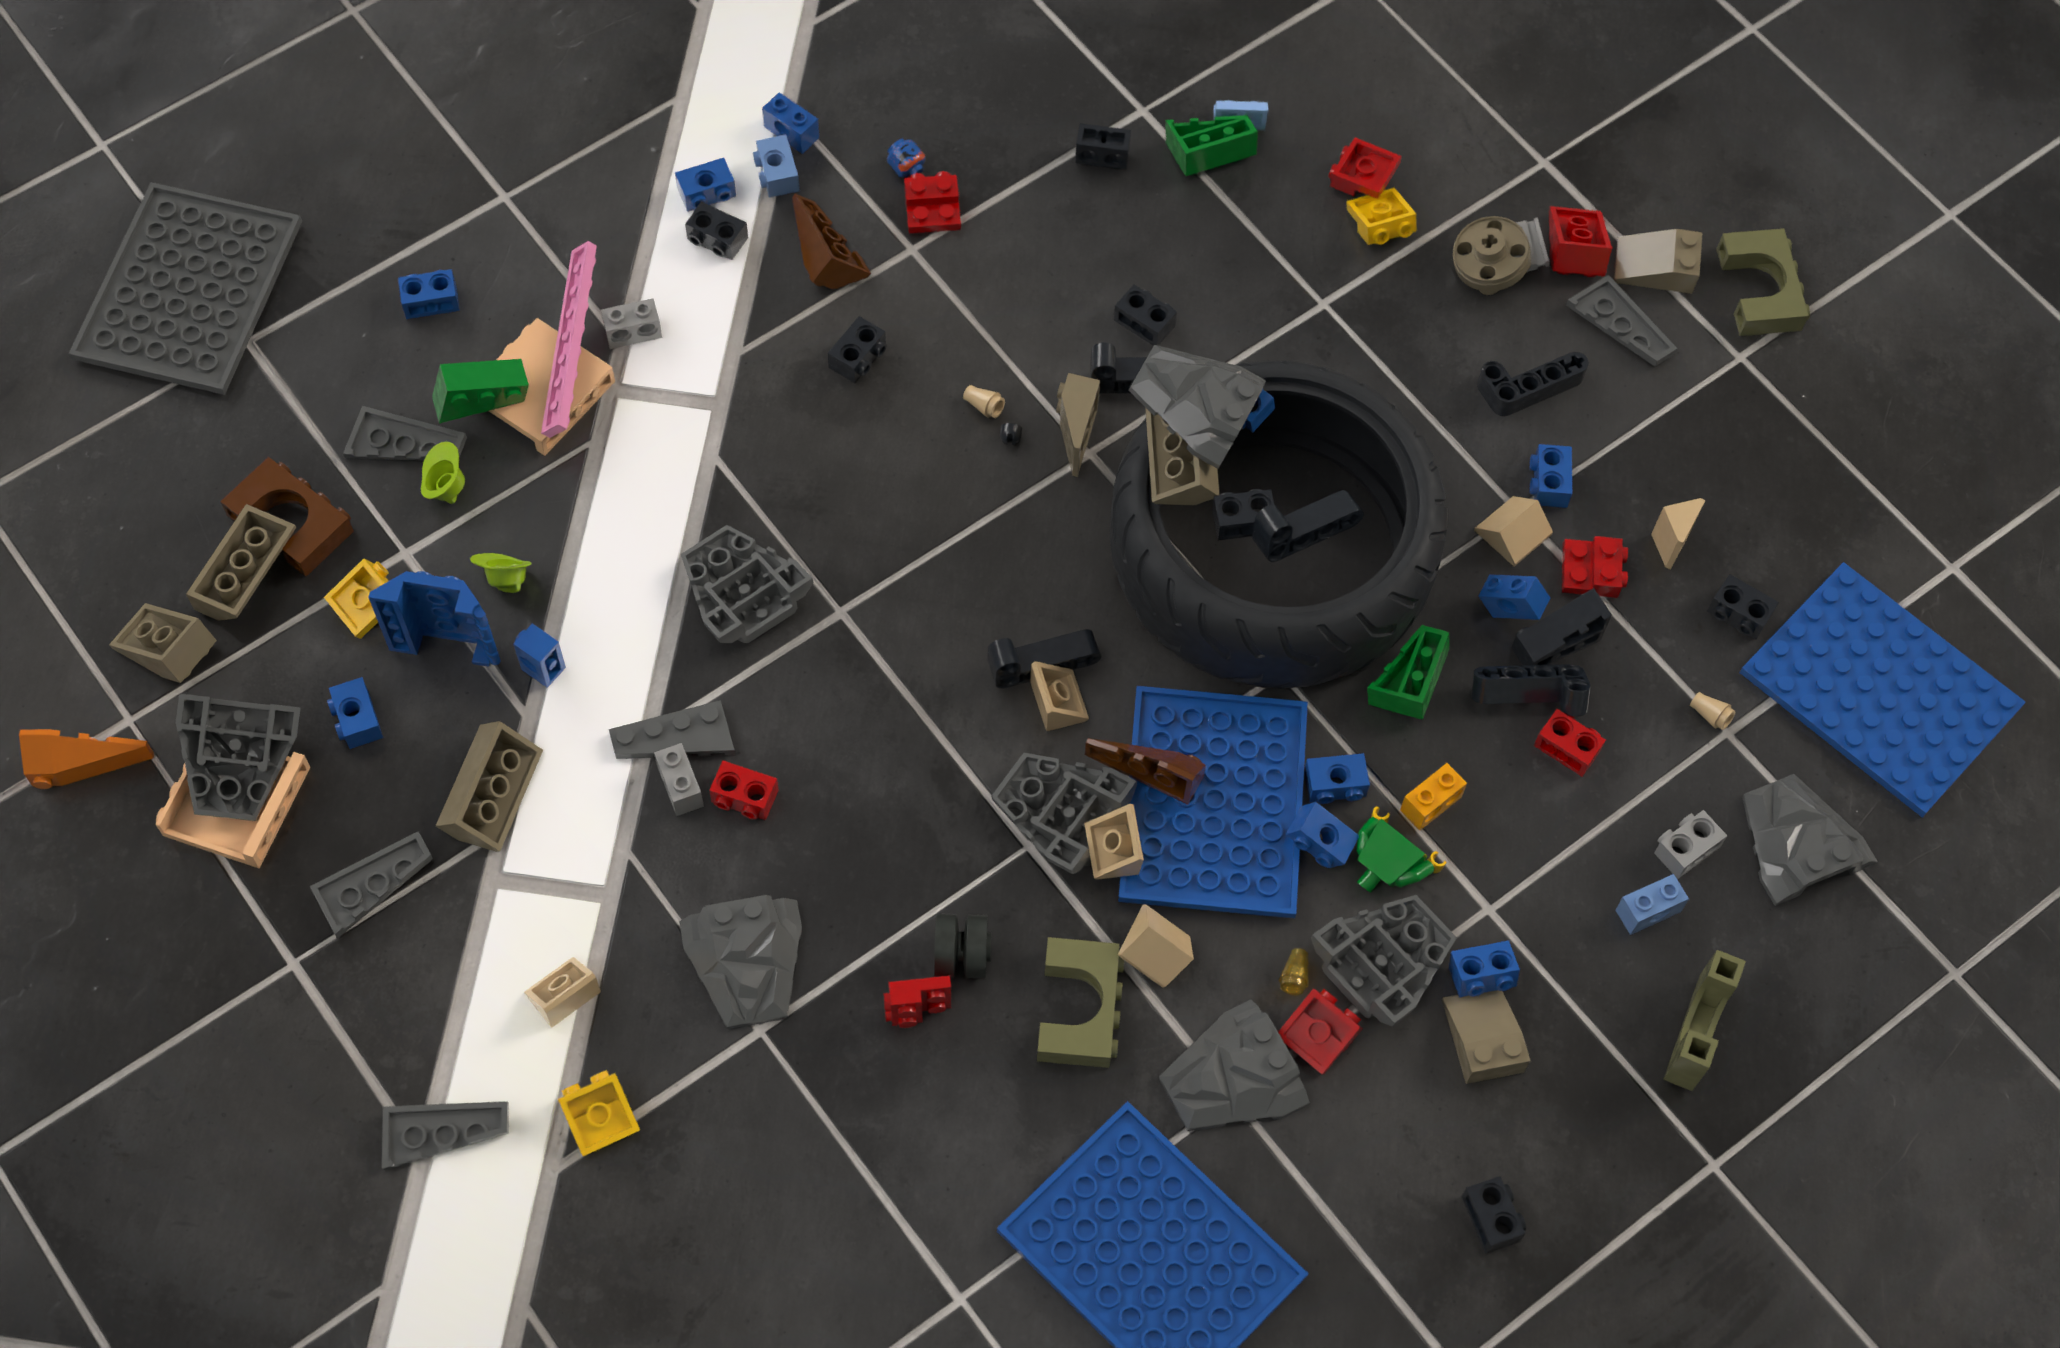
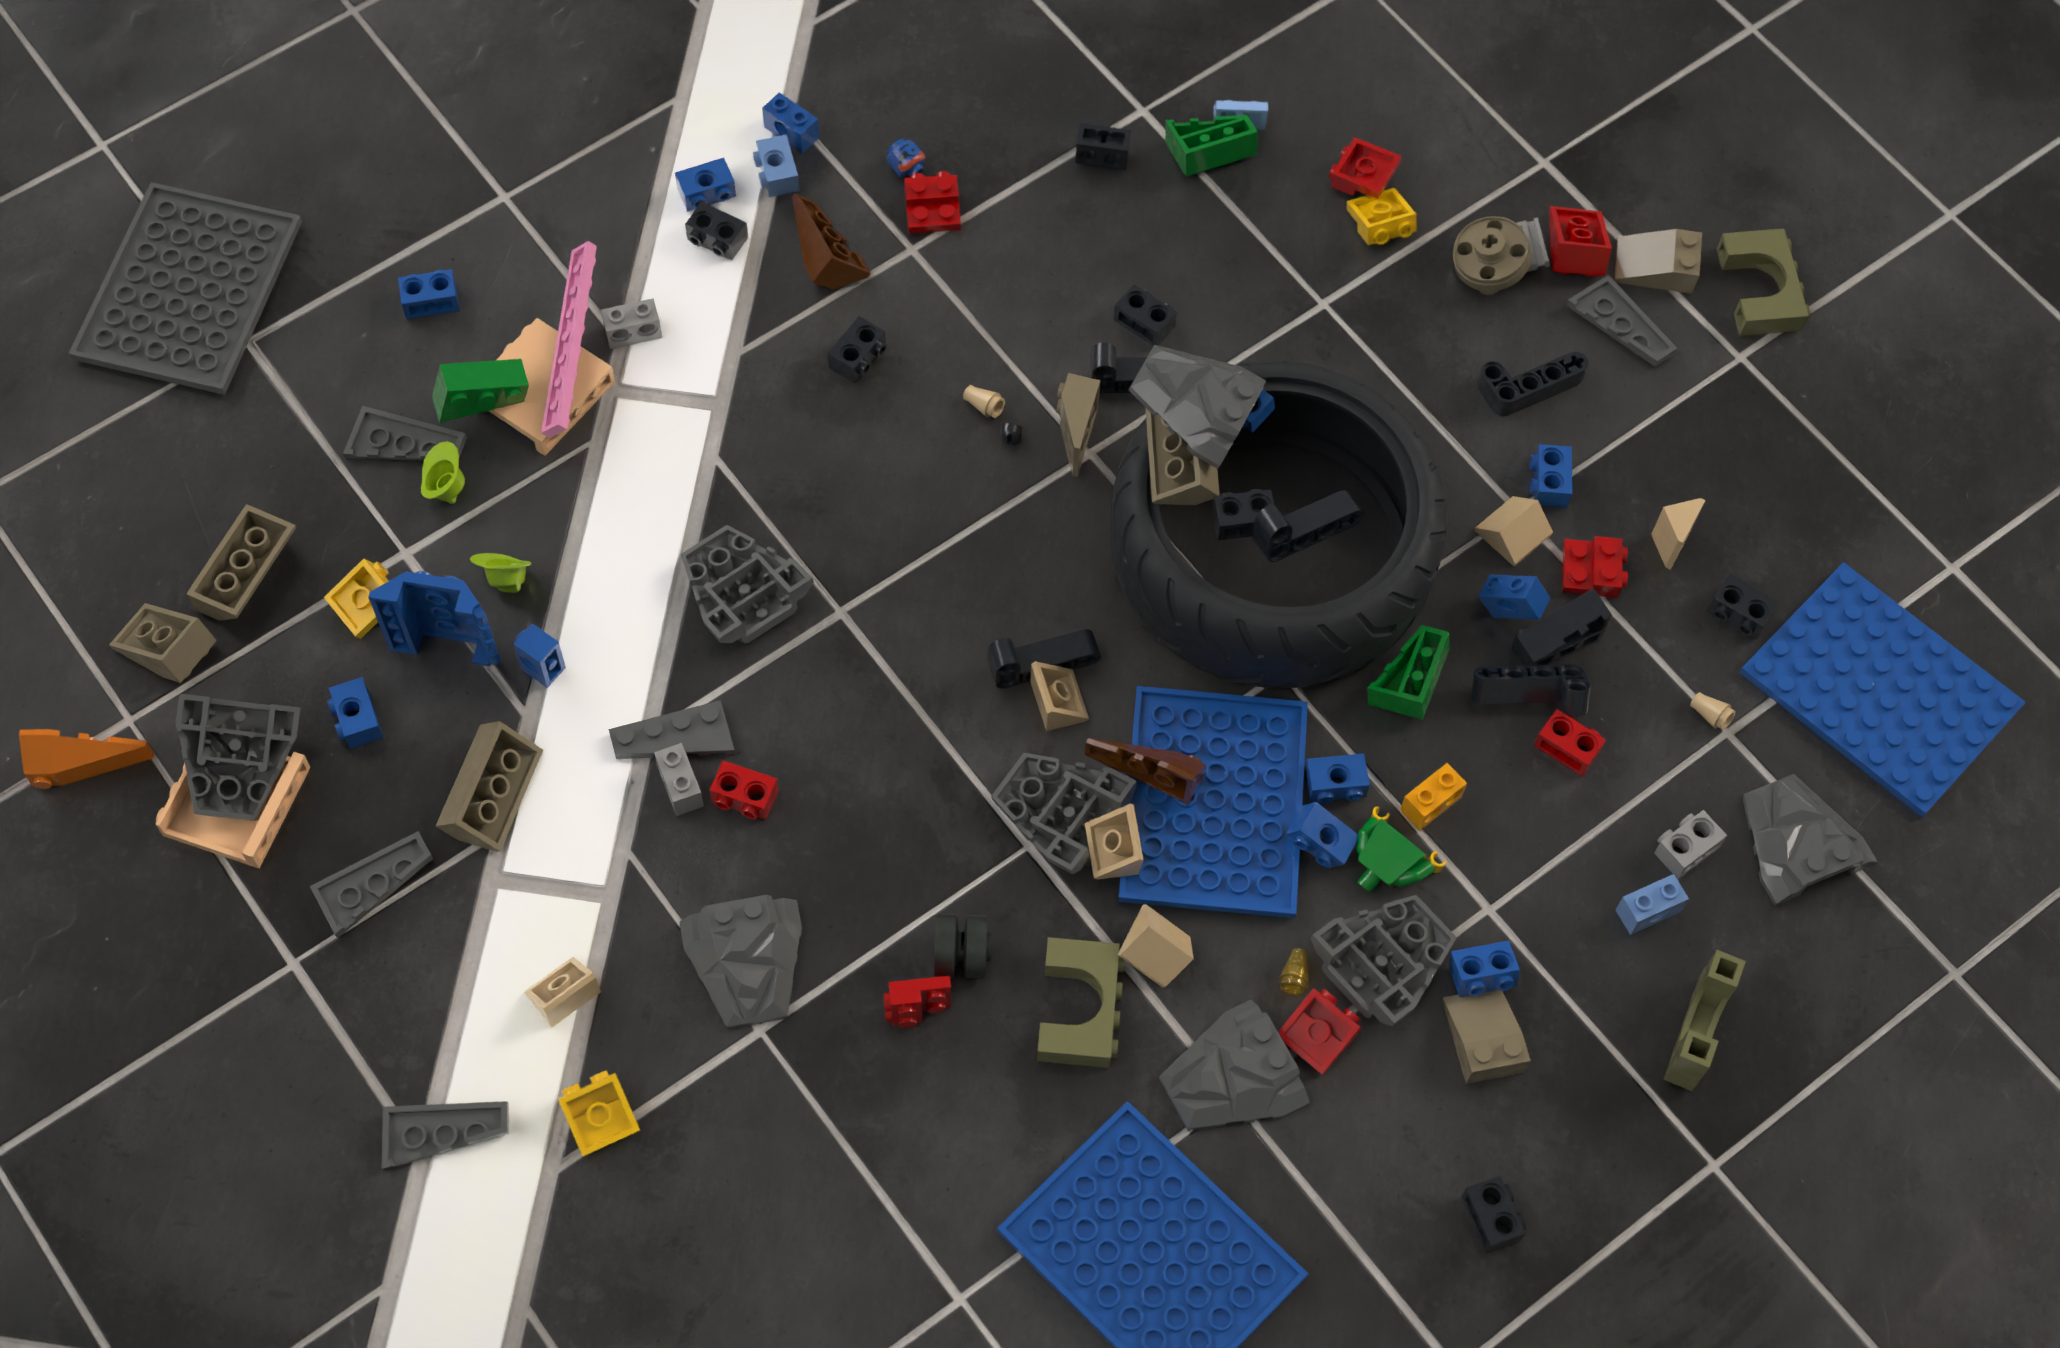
reddish brown arch [220,457,354,577] -> none

